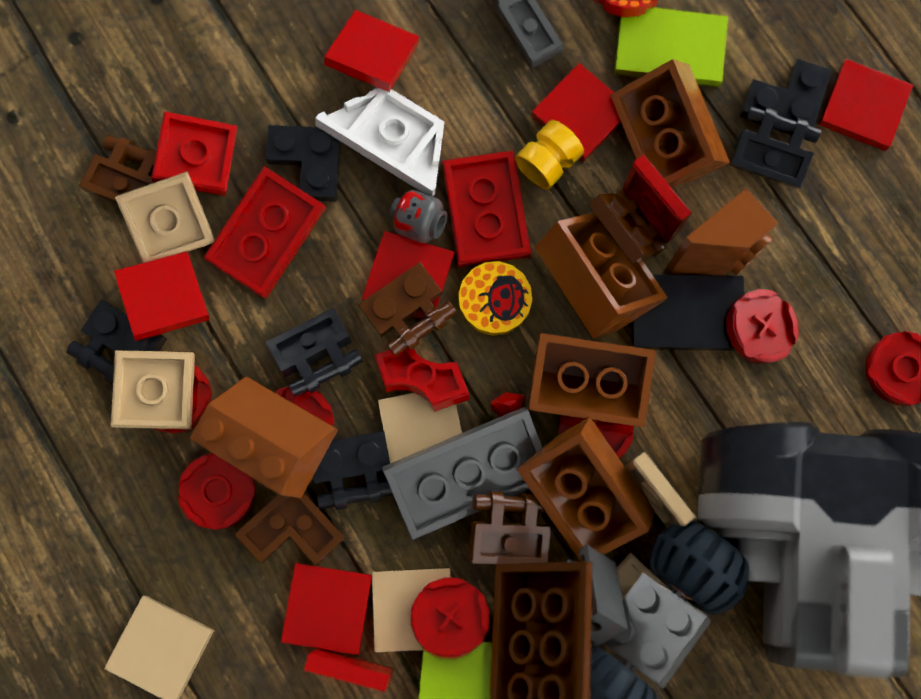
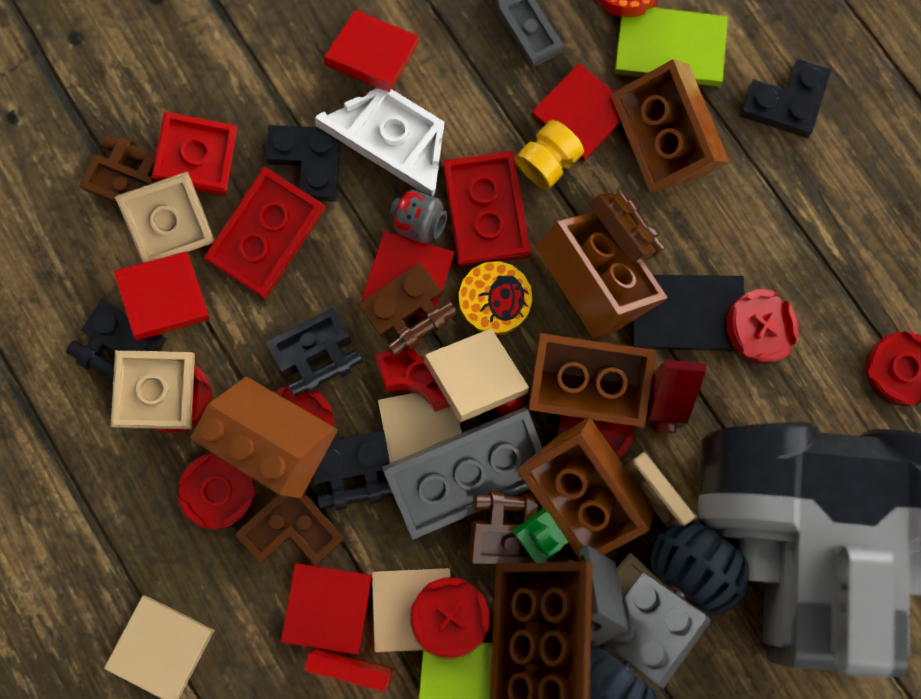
red tile [622,155,692,243] -> none
dark orange slope [665,188,779,276] -> none
black plate [729,106,821,189] -> none
red tile [818,59,913,151] -> none
none -> tan tile [424,328,529,422]
none -> green tile [512,508,568,563]
none -> dark red slope [645,360,707,433]

